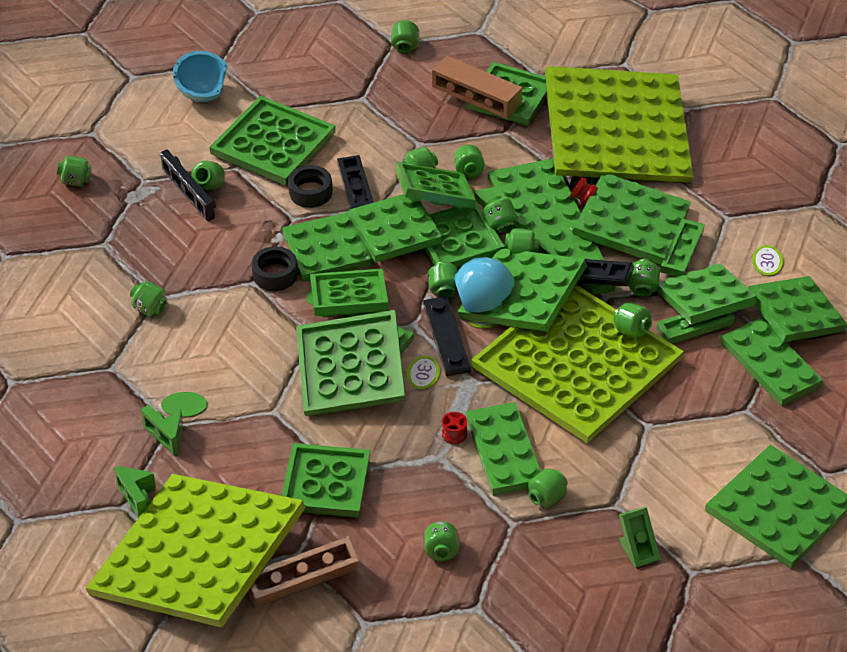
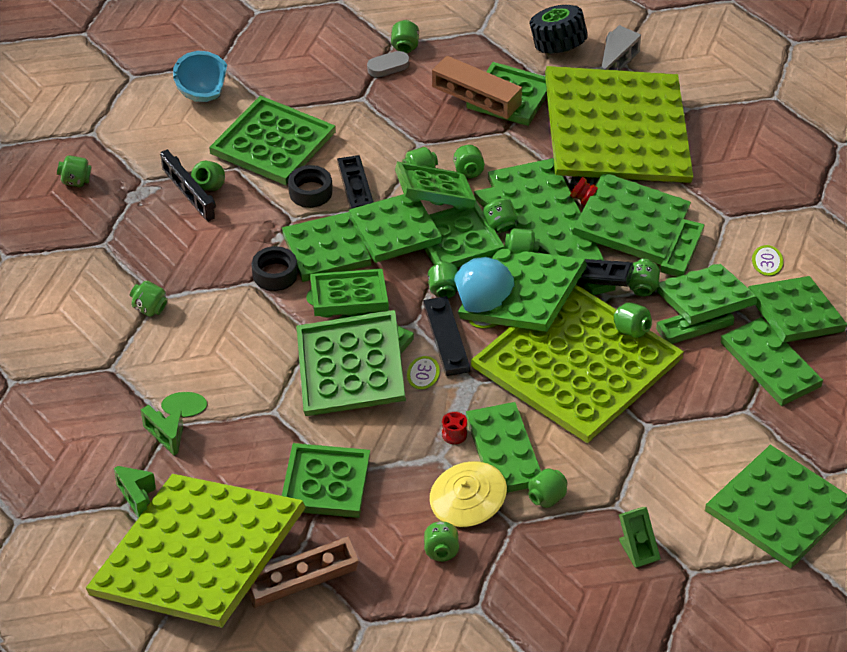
none -> light grey tile [367,51,409,77]
none -> light yellow hat [430,461,507,527]
none -> black wheel [529,5,588,53]
none -> light grey slope [601,25,641,71]

